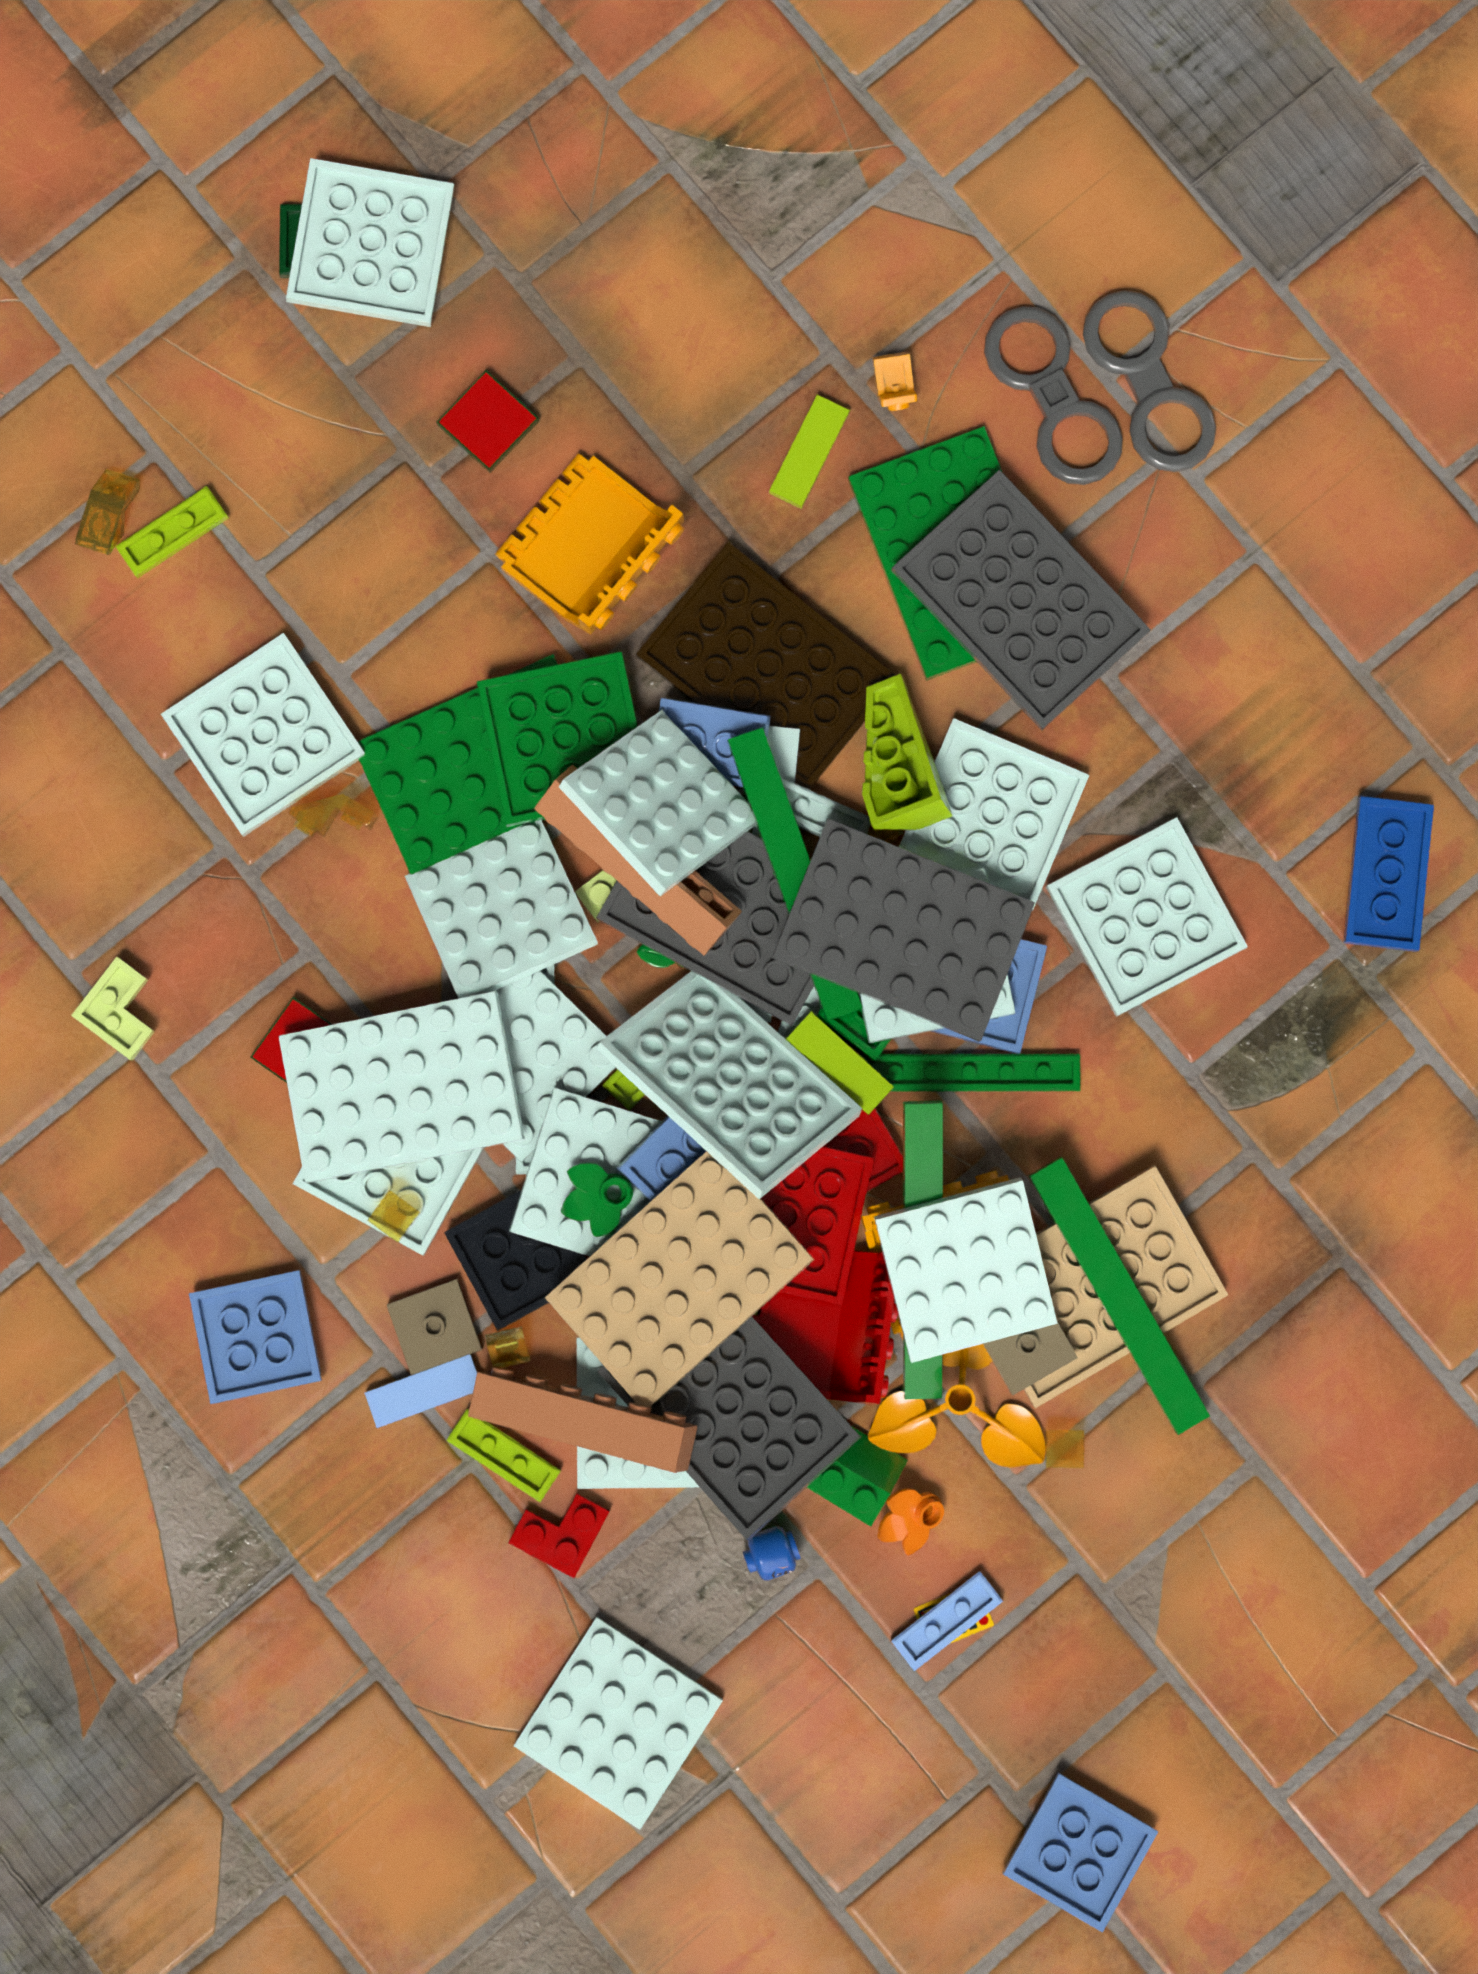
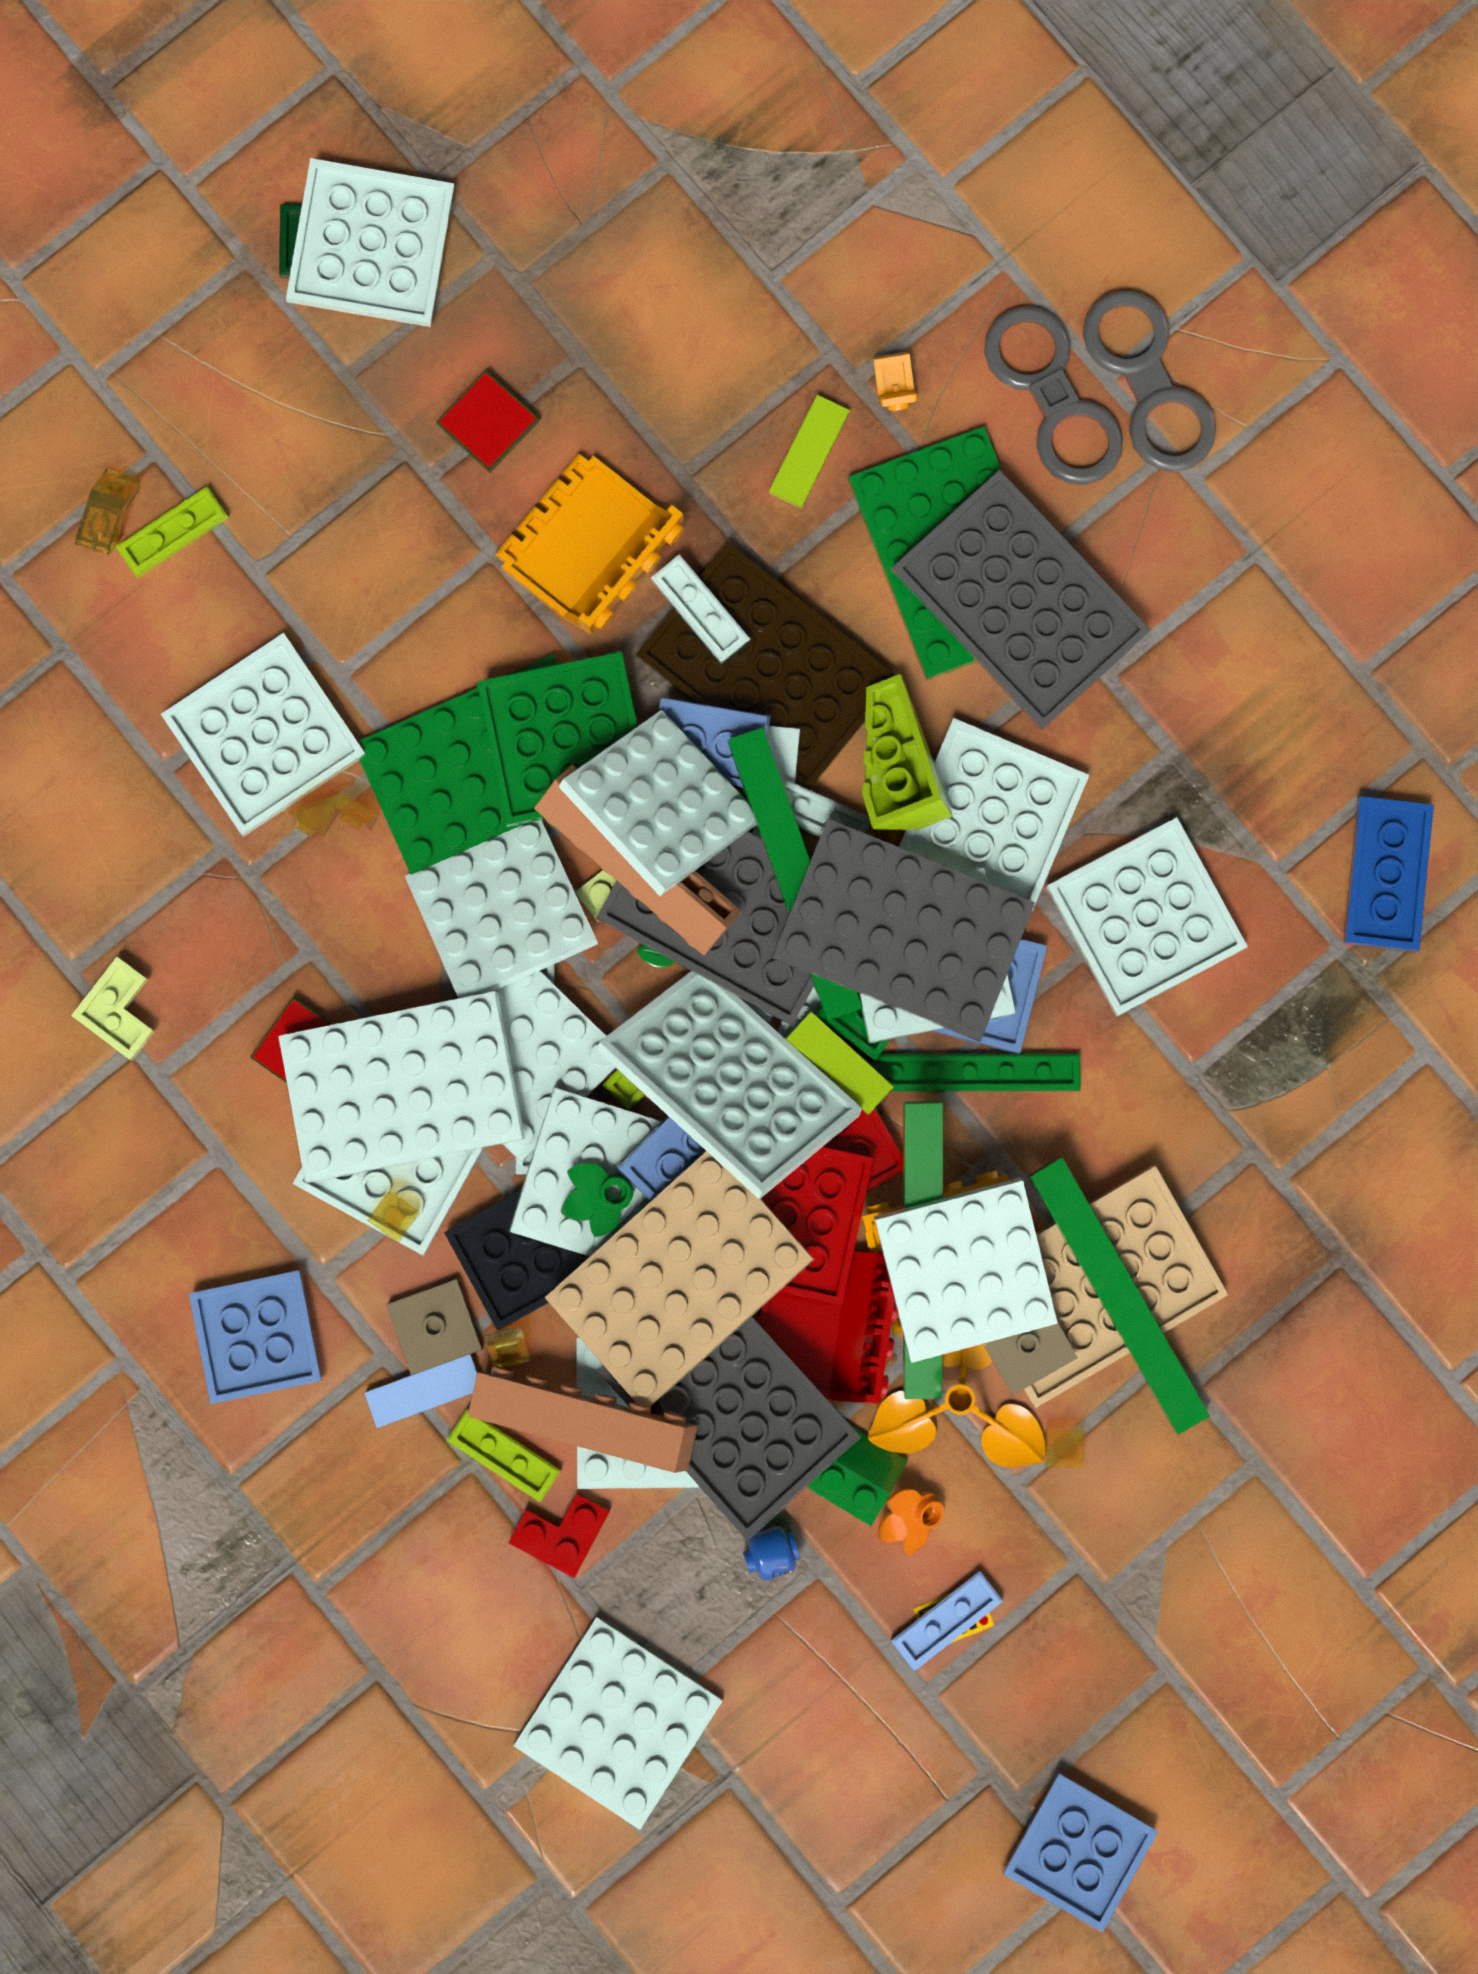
none -> light aqua tile [651,554,750,664]

